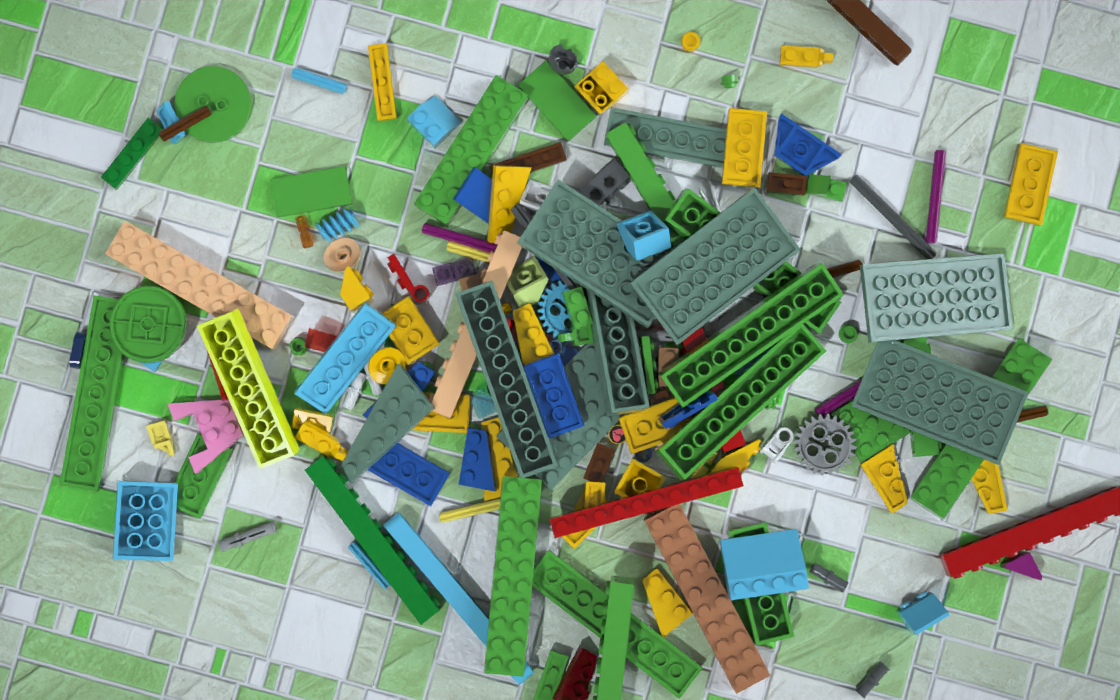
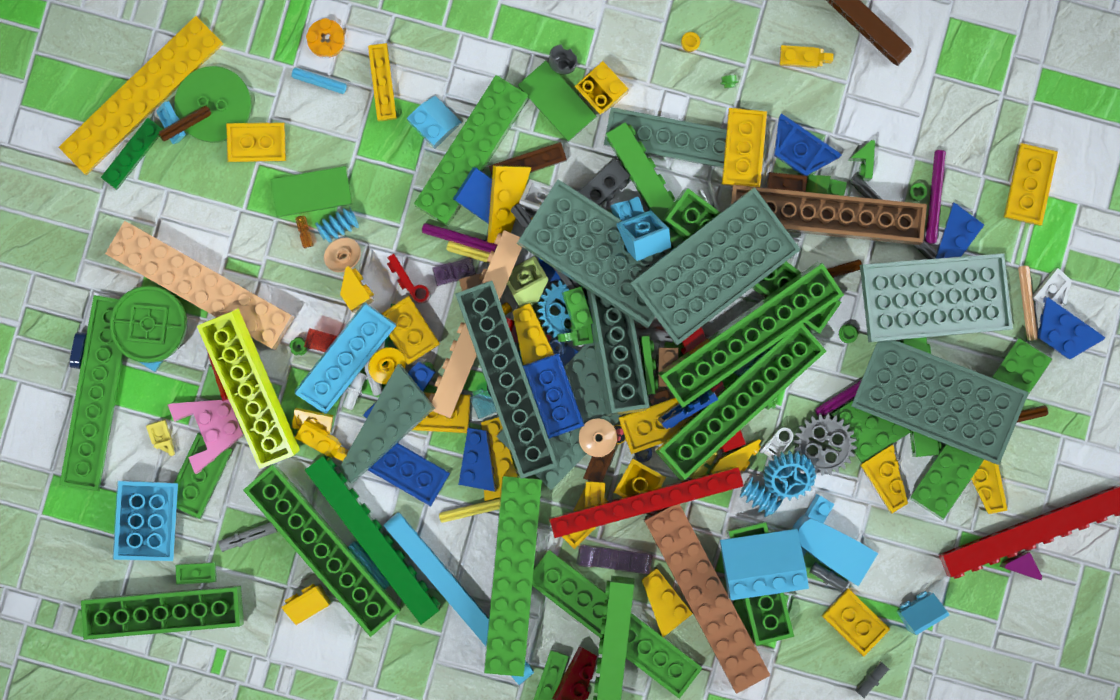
none -> yellow plate [59,16,223,175]
none -> bright green brick [81,585,244,640]
none -> bright green plate [175,562,217,584]
none -> yellow tile [226,123,286,162]
none -> bright green brick [243,464,402,637]
none -> yellow slope [281,583,332,625]
none -> light orange plate [306,18,345,58]
none -> clear purple beam [576,544,653,574]
none -> light nougat dish [579,418,617,457]
none -> medium azure slope [610,196,644,221]
none -> medium nougat brick [731,185,927,245]
none -> medium azure piece [740,477,783,518]
none -> medium azure gear [763,450,816,501]
none -> medium azure slope [792,494,878,586]
none -> yellow tile [821,588,890,657]
none -> bright green slope [848,140,875,181]
none -> bright green bush [909,183,927,201]
none -> blue wing [934,202,984,259]
none -> light nougat axle [1018,265,1038,341]
none -> white wing [1032,268,1072,309]
none -> blue wing [1037,296,1106,359]

